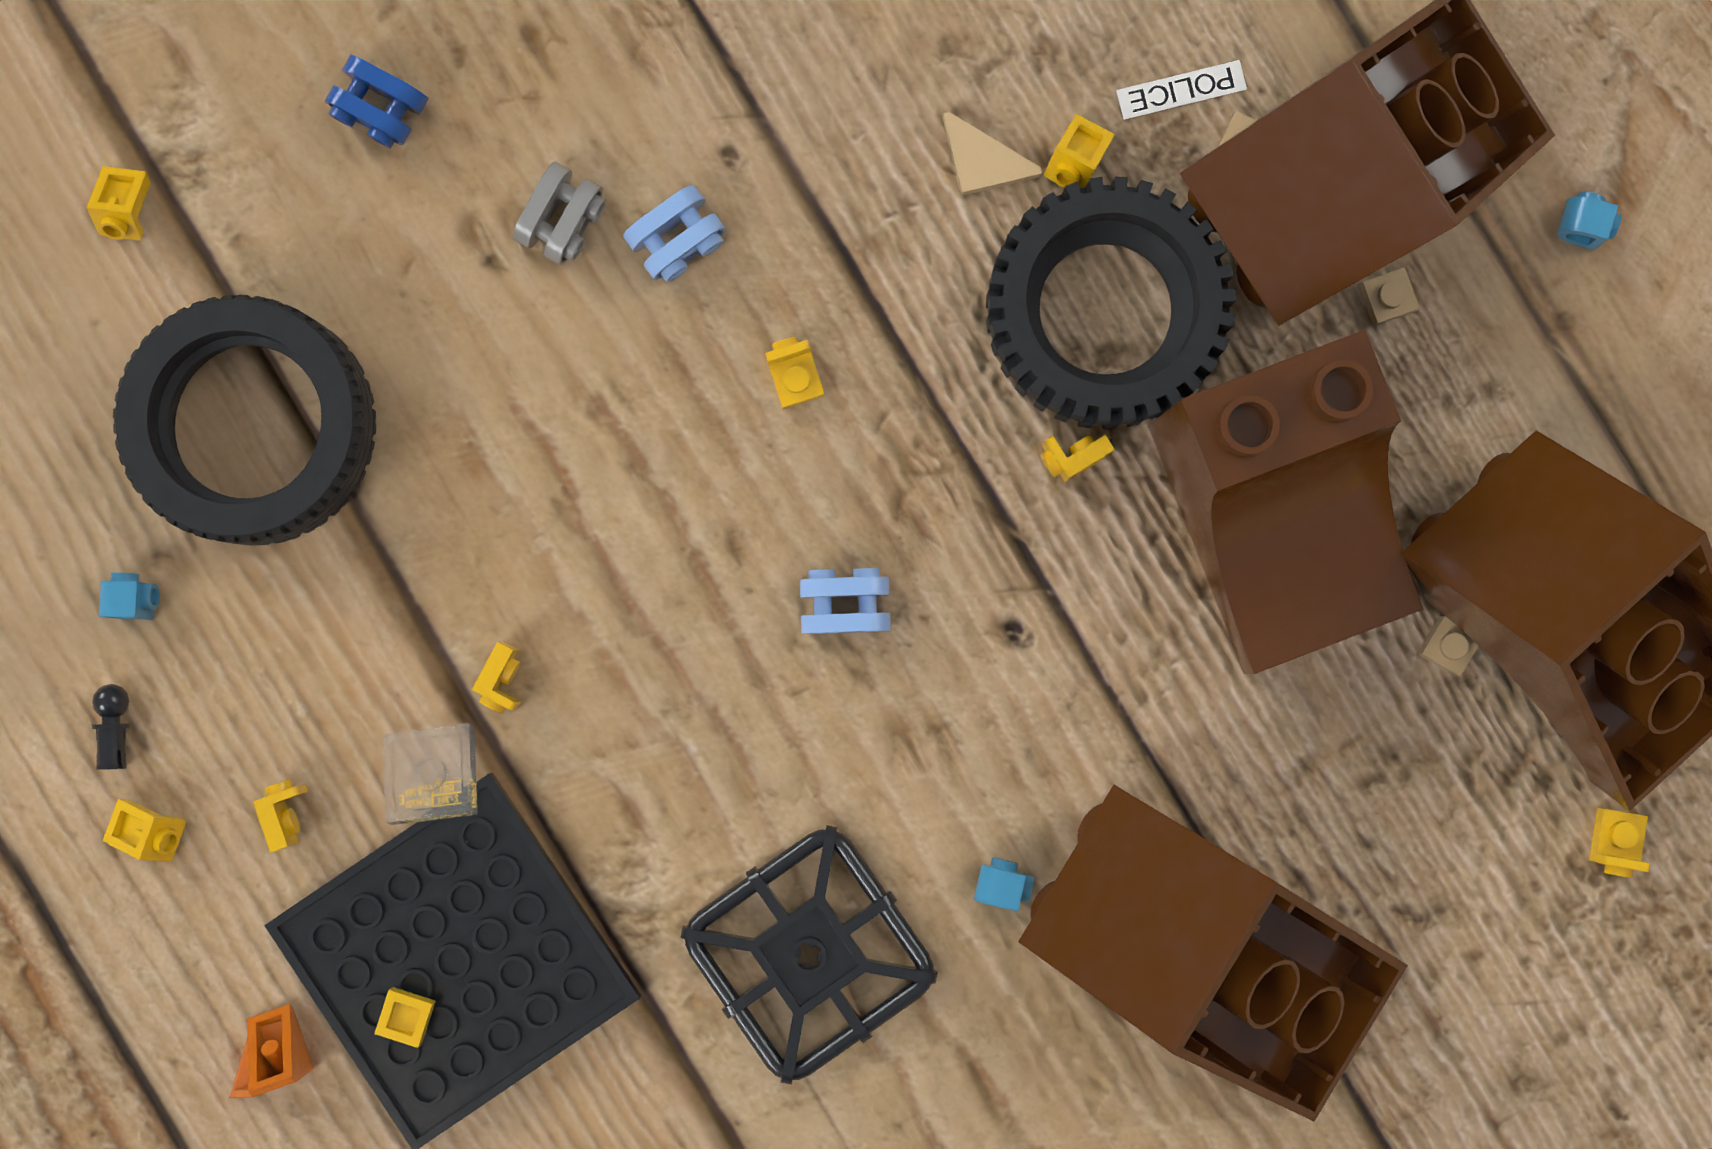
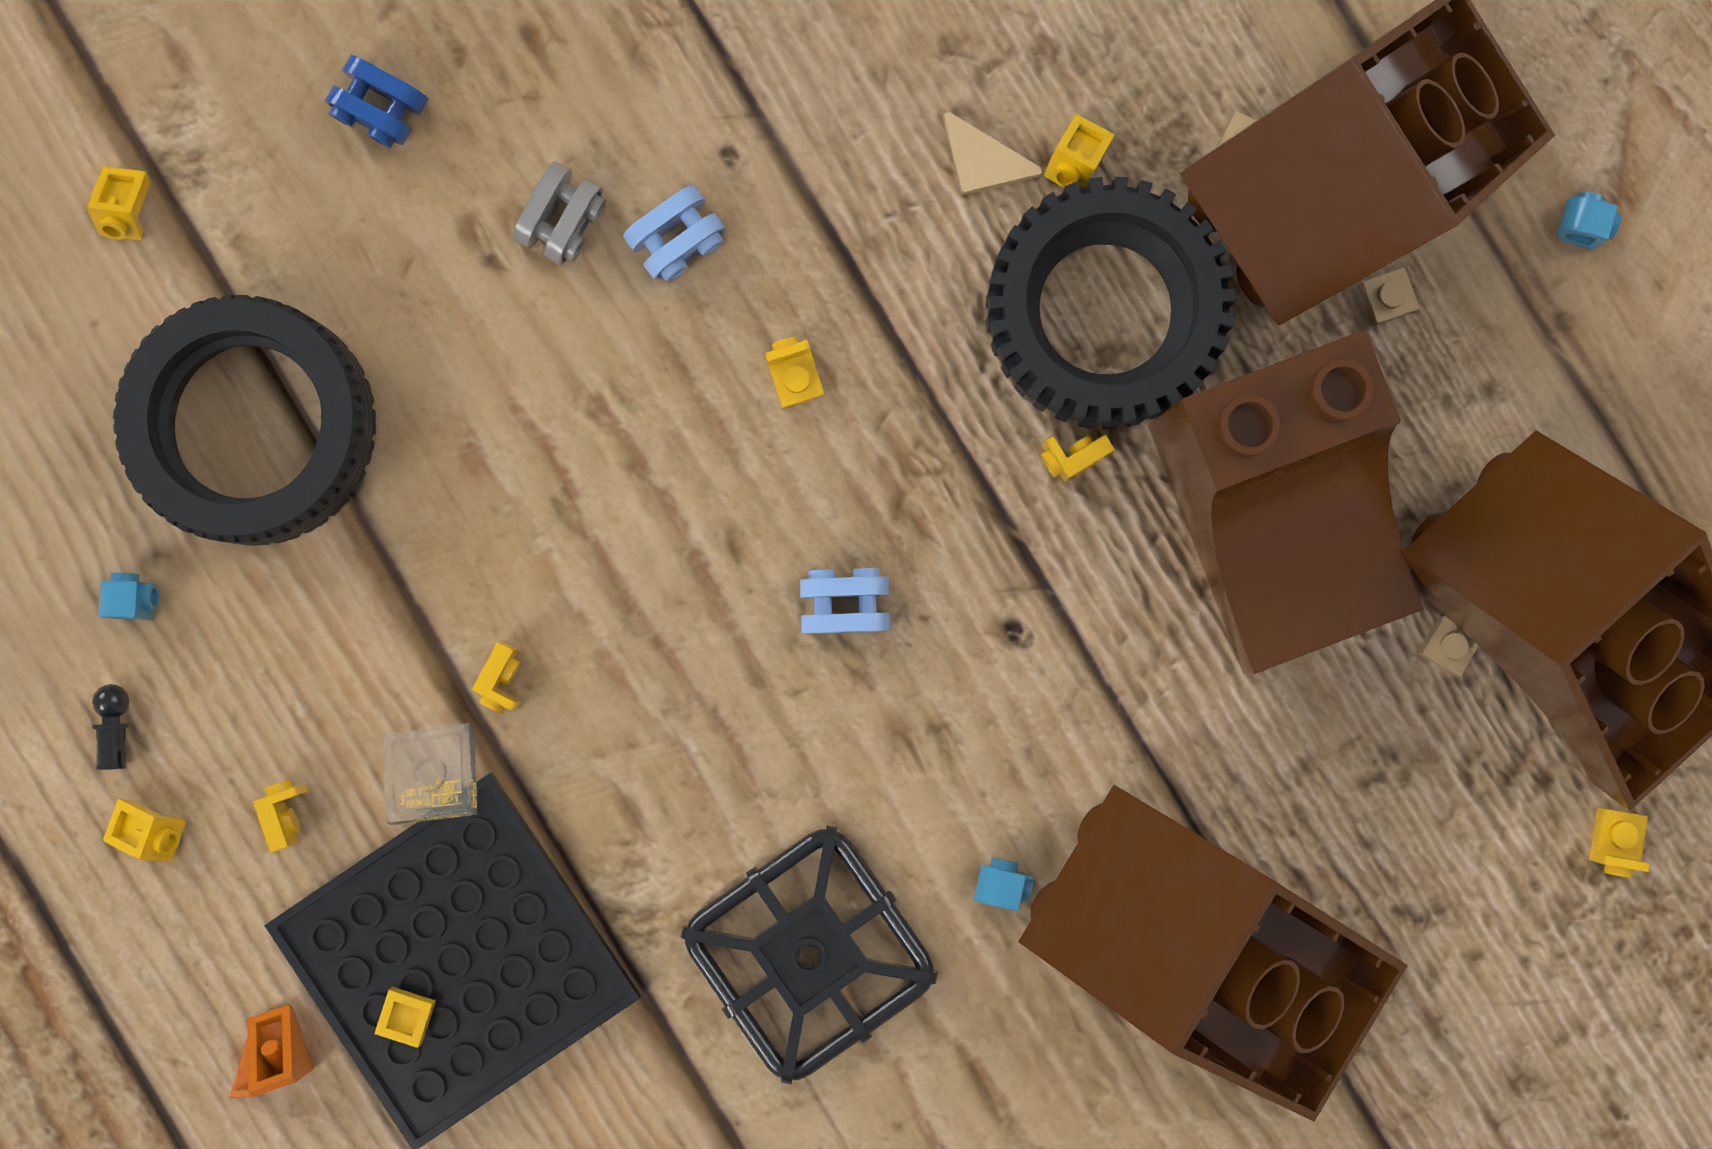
white sticker [1116,60,1247,120] -> none

